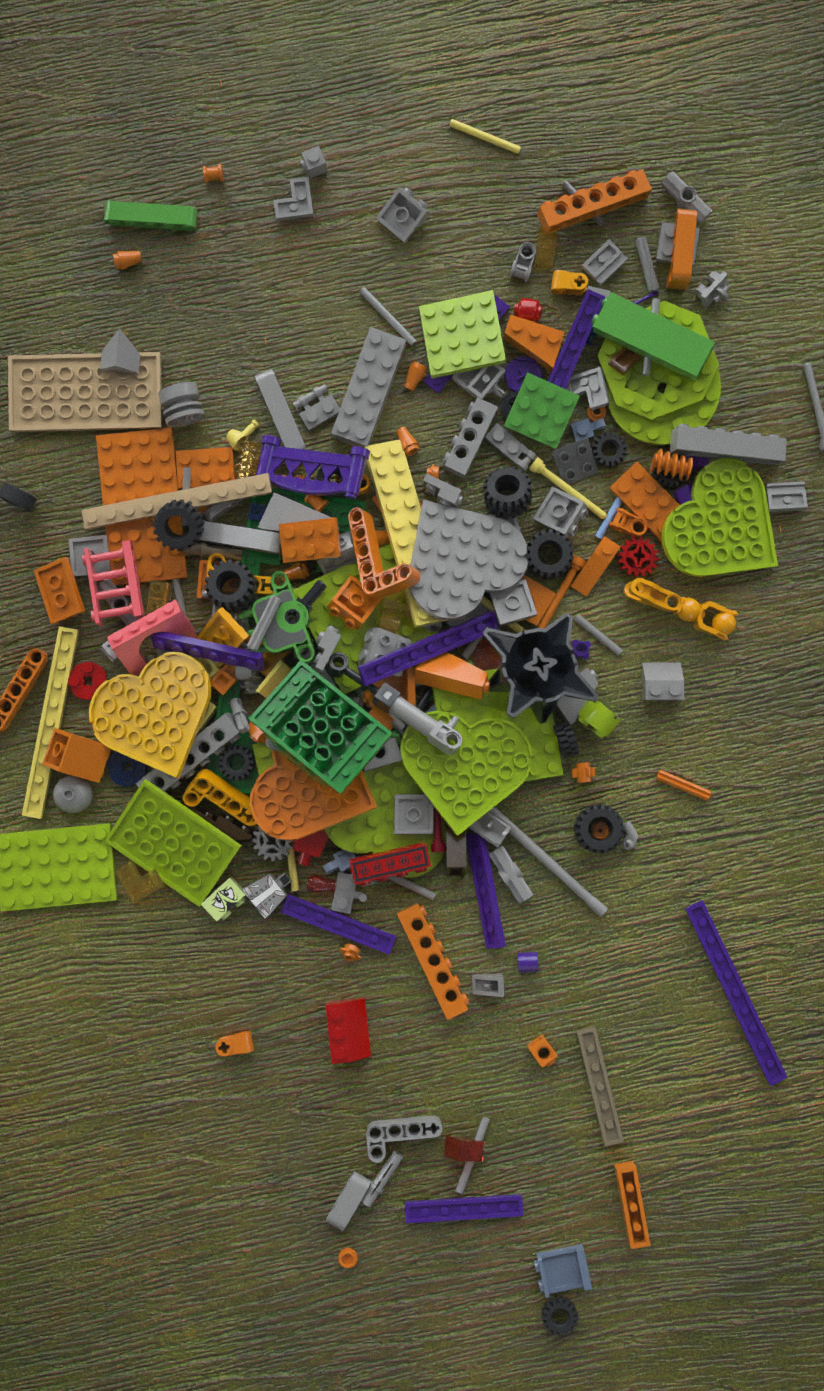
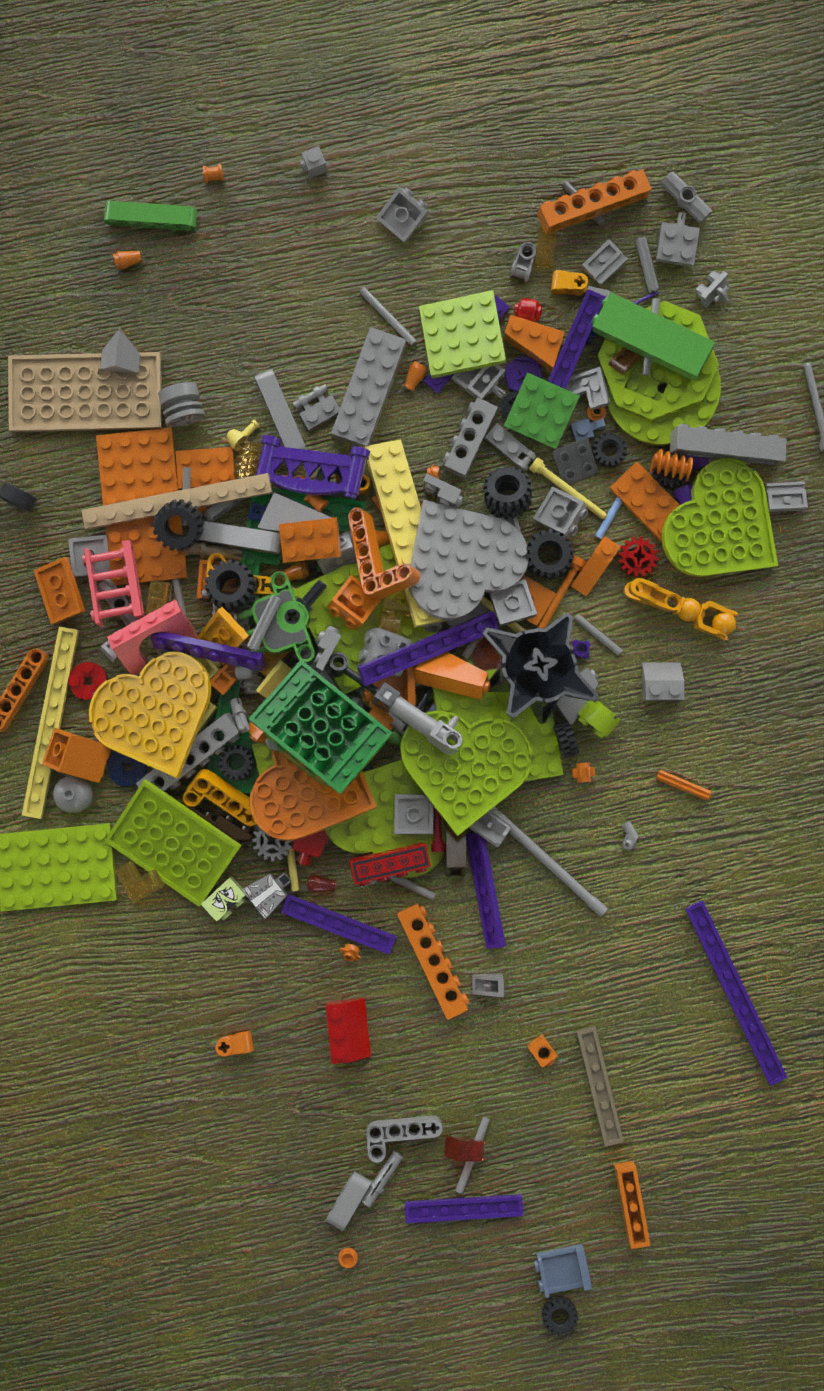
light grey plate [273,177,314,221] -> none
sand blue plate [323,849,356,875] -> none
light grey plate [331,872,367,914] -> none
light grey brick [364,737,401,772] -> none
orange cone [396,427,419,456] -> none
light yellow bar [449,119,521,154] -> none
light grey piece [489,845,533,903] -> none
dark purple brick [517,952,538,973] -> none
black tyre [574,805,625,854] -> none
orange plate [591,821,610,840] -> none
orange piece [609,508,647,539] -> none
orange beam [666,209,697,290] -> none

